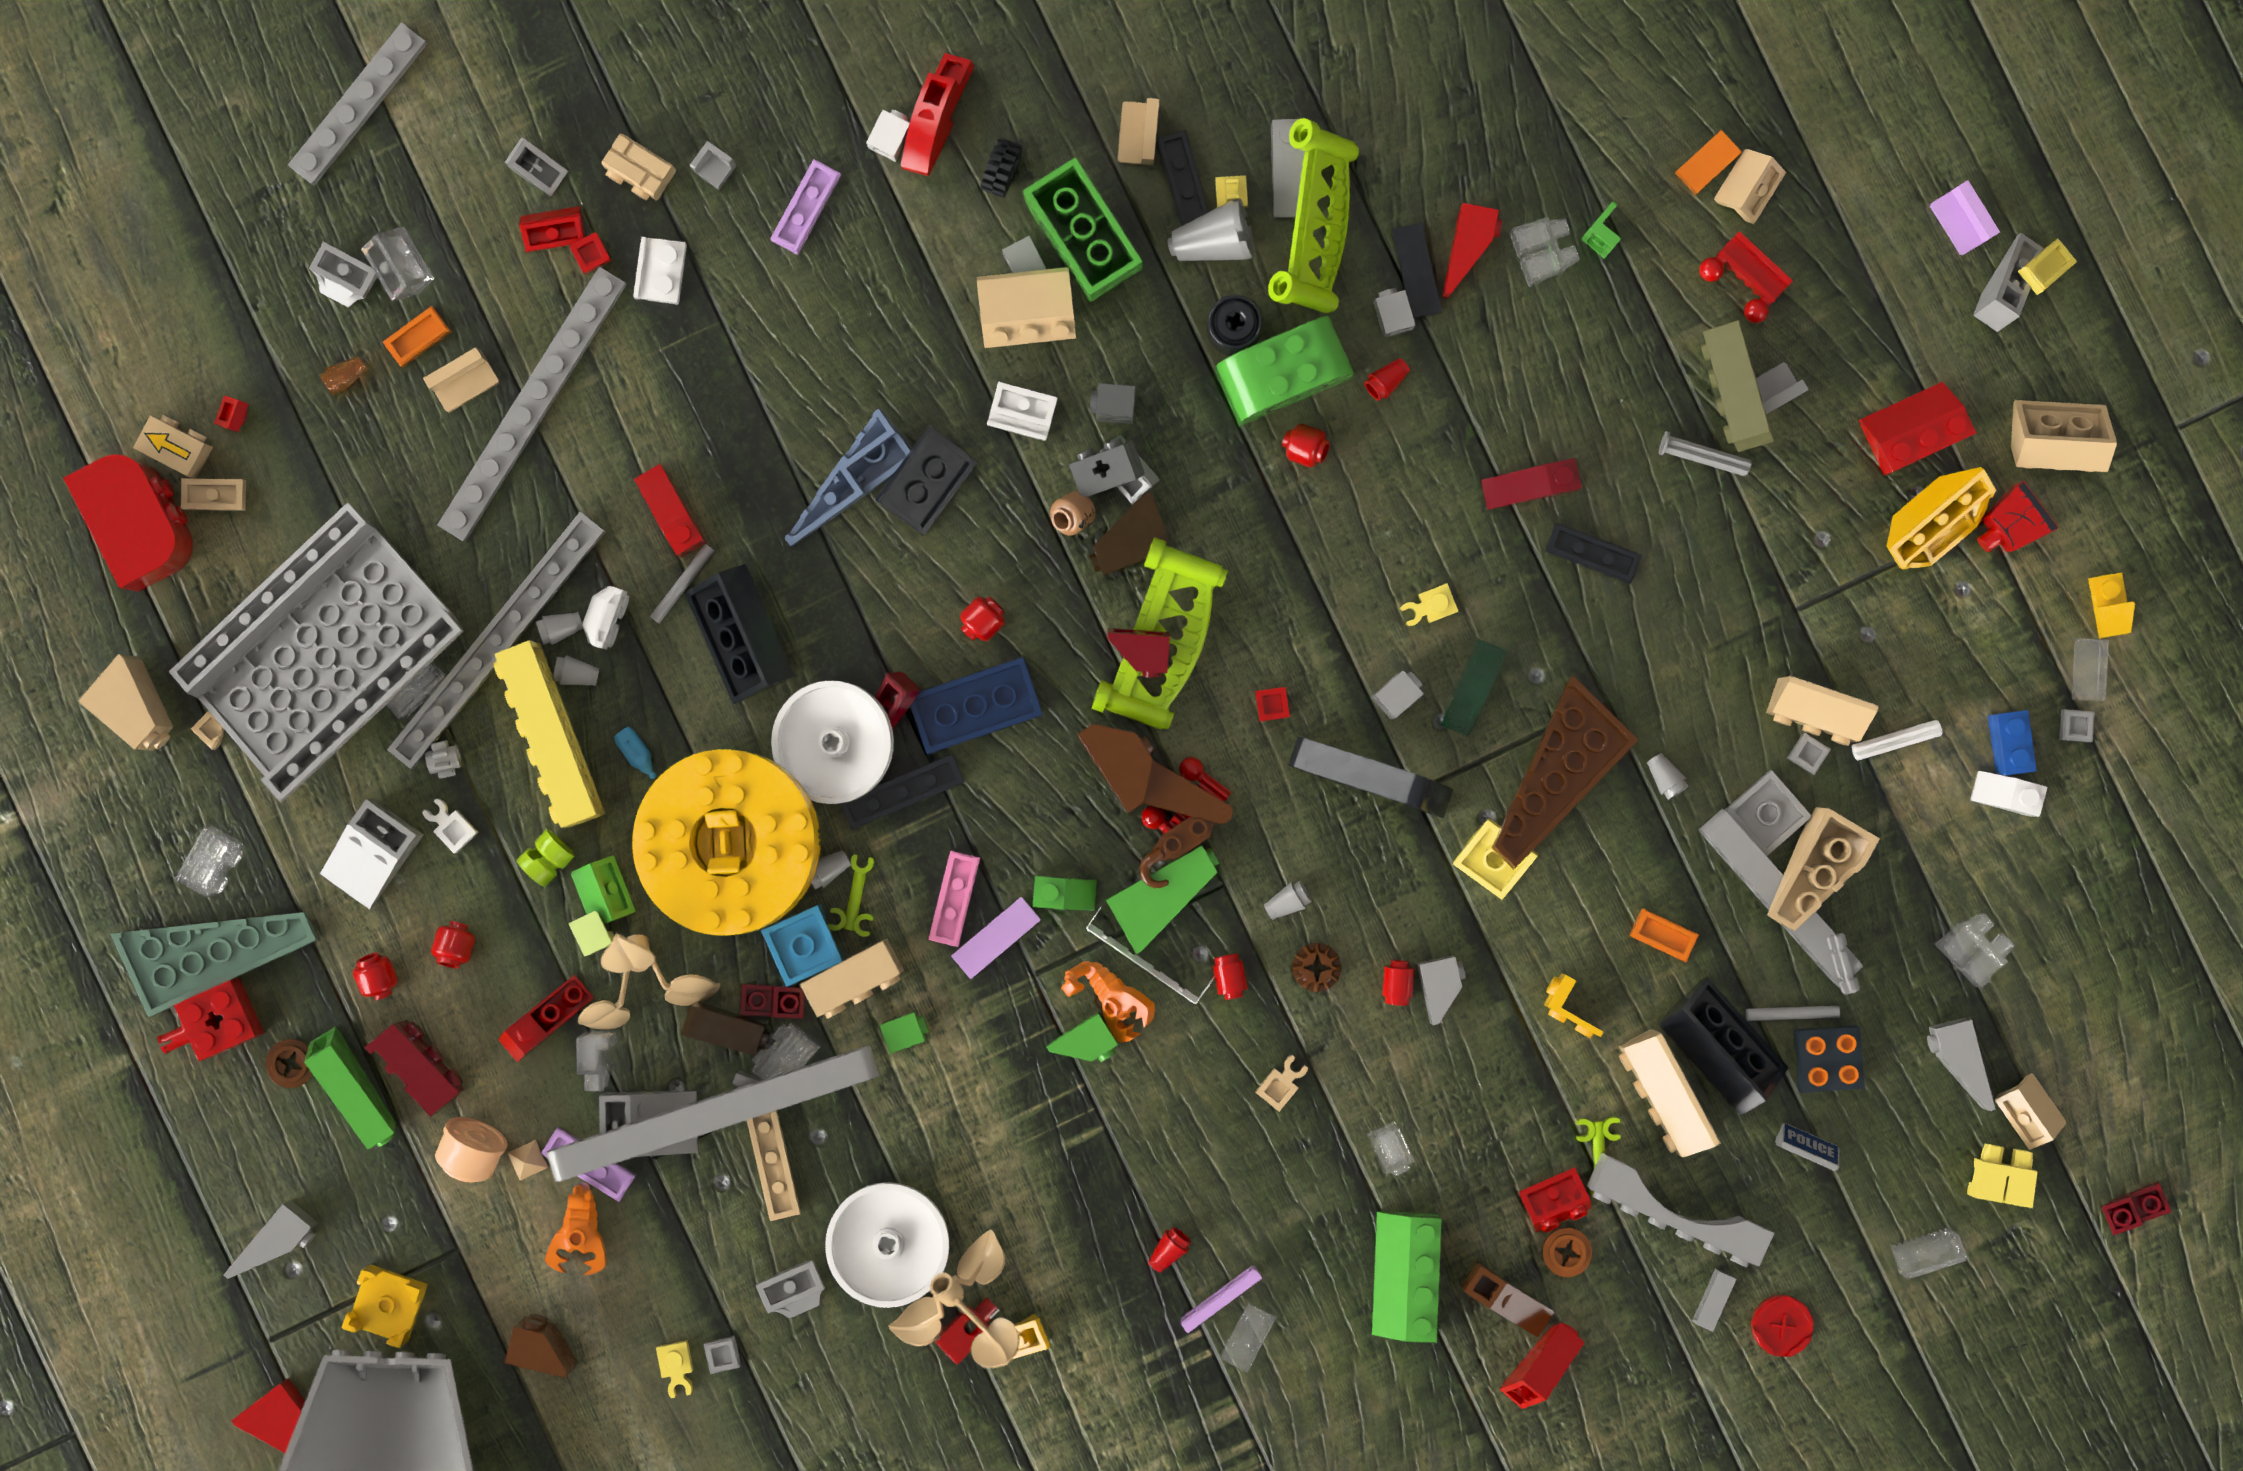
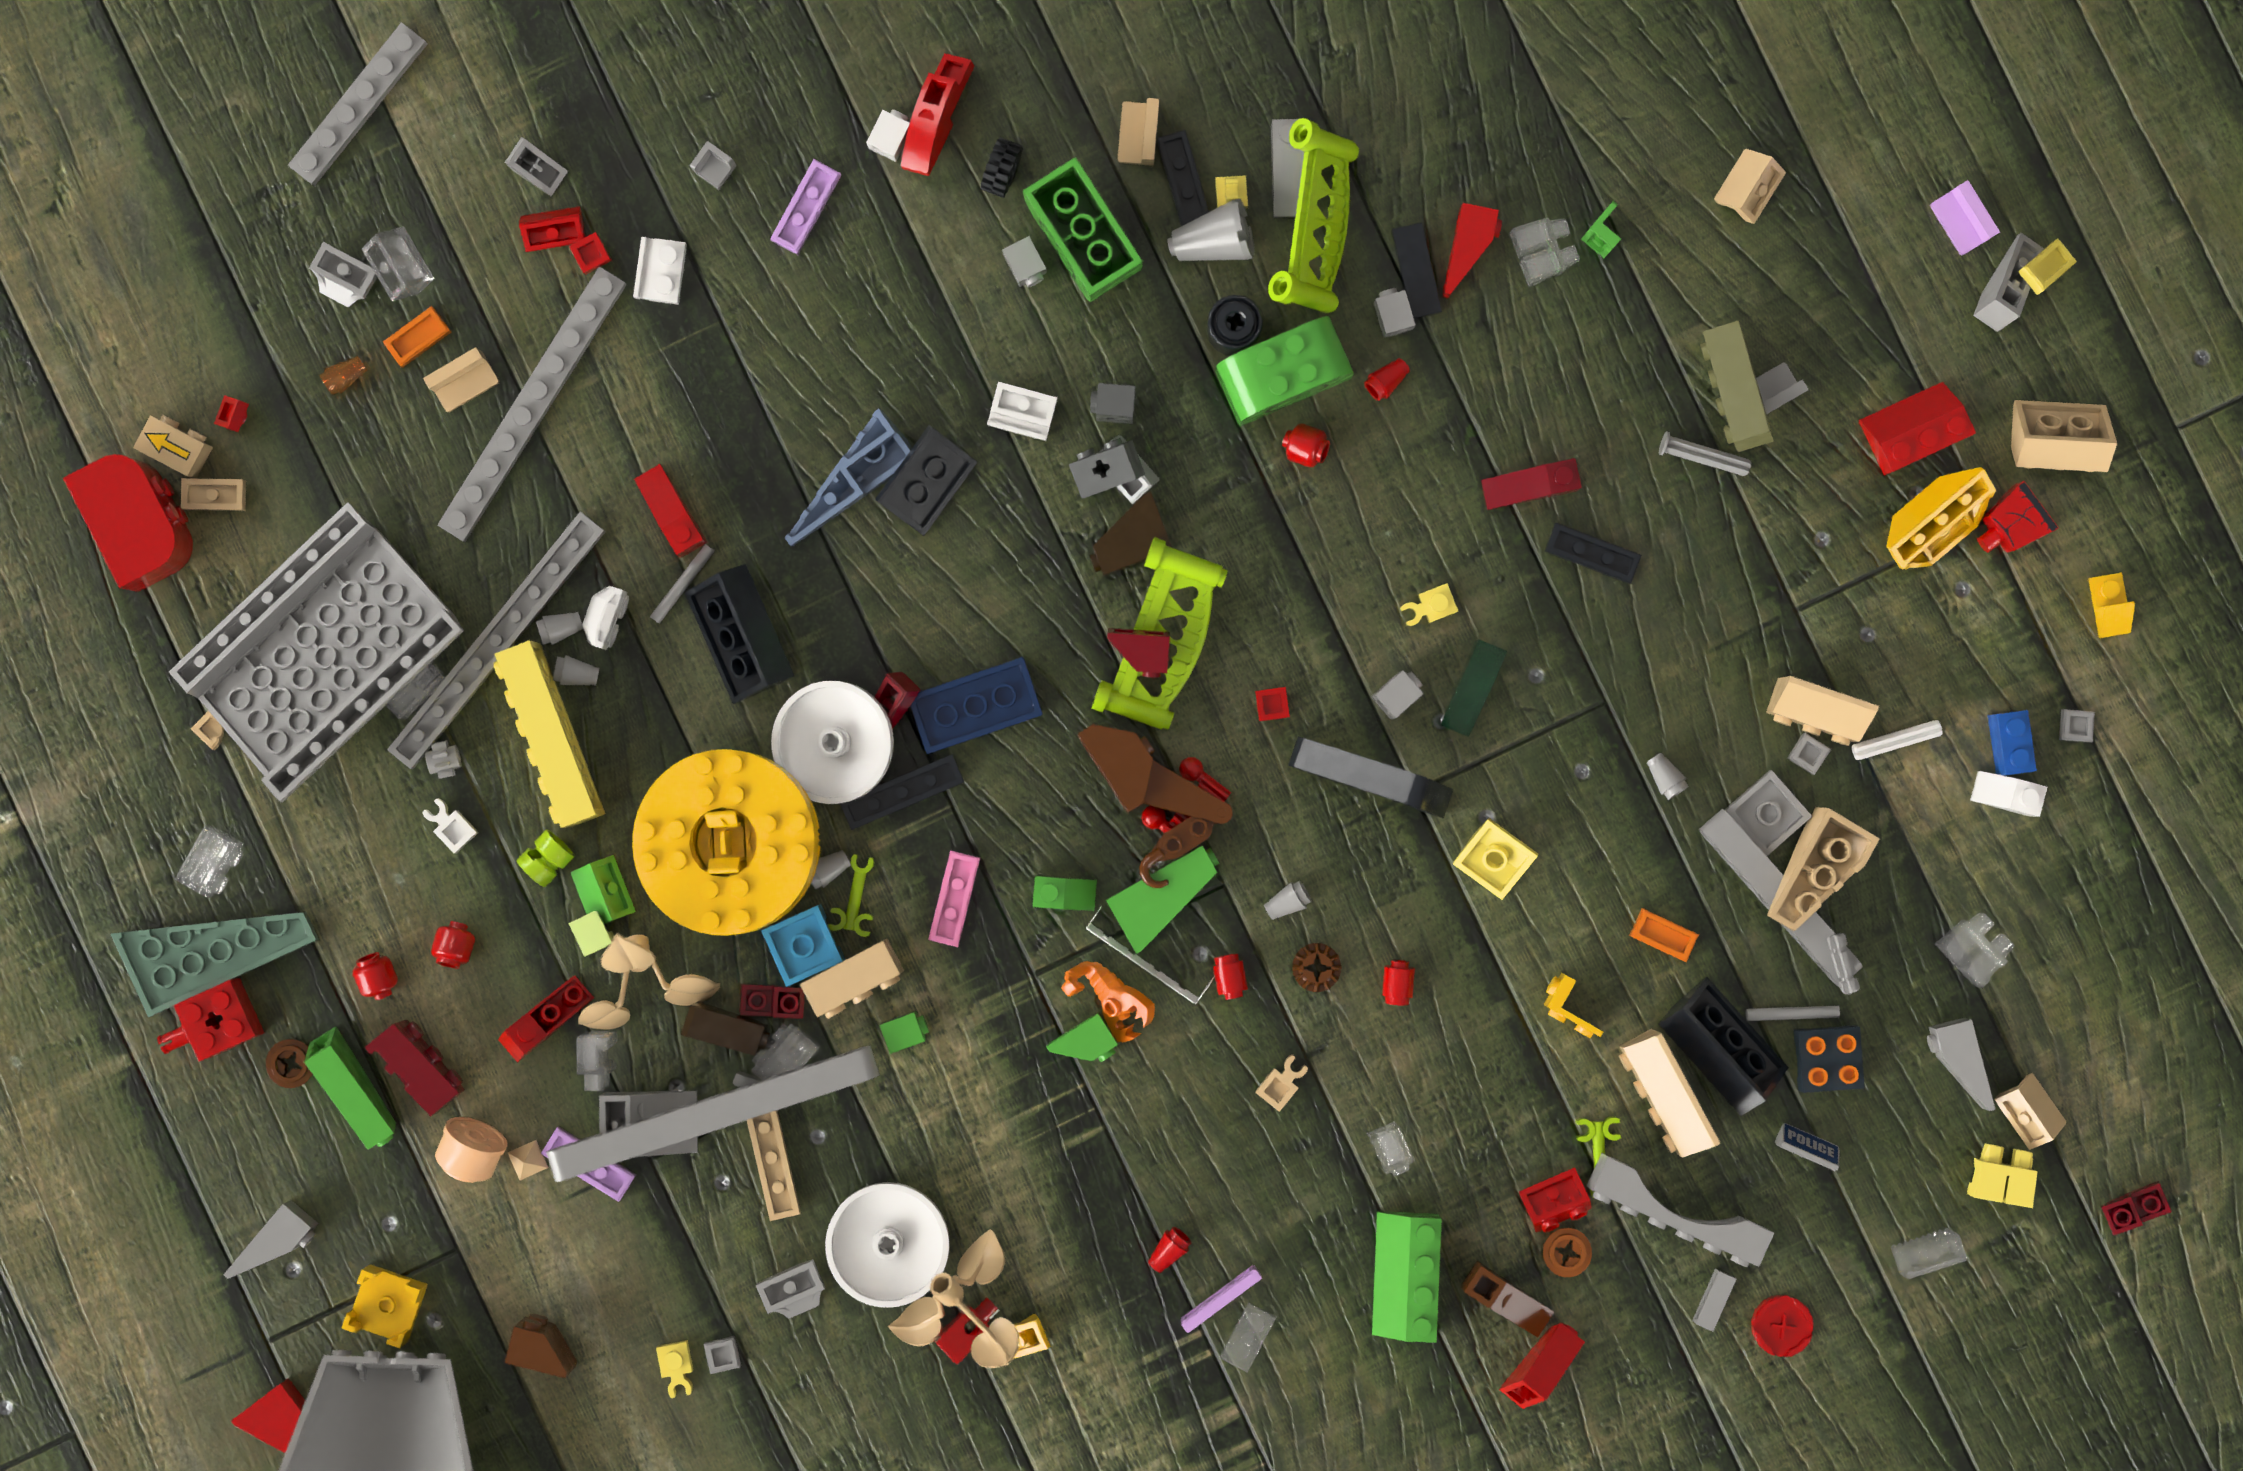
tan slope [78,654,173,750] -> none
slope [320,799,424,909] -> none
orange animal [544,1182,607,1275] -> none
tan brick [602,133,676,201] -> none
dark azure piece [613,726,656,779] -> none
lavender tile [951,896,1041,979] -> none
red head [960,596,1006,641] -> none
tan slope [977,267,1076,348] -> none
medium nougat head [1050,491,1096,536] -> none
light grey slope [1417,955,1466,1025] -> none
reddish brown wing [1491,675,1638,870] -> none
orange tile [1675,130,1742,195] -> none
red gear [1699,231,1793,323] -> none
clear tile [2072,638,2109,701] -> none

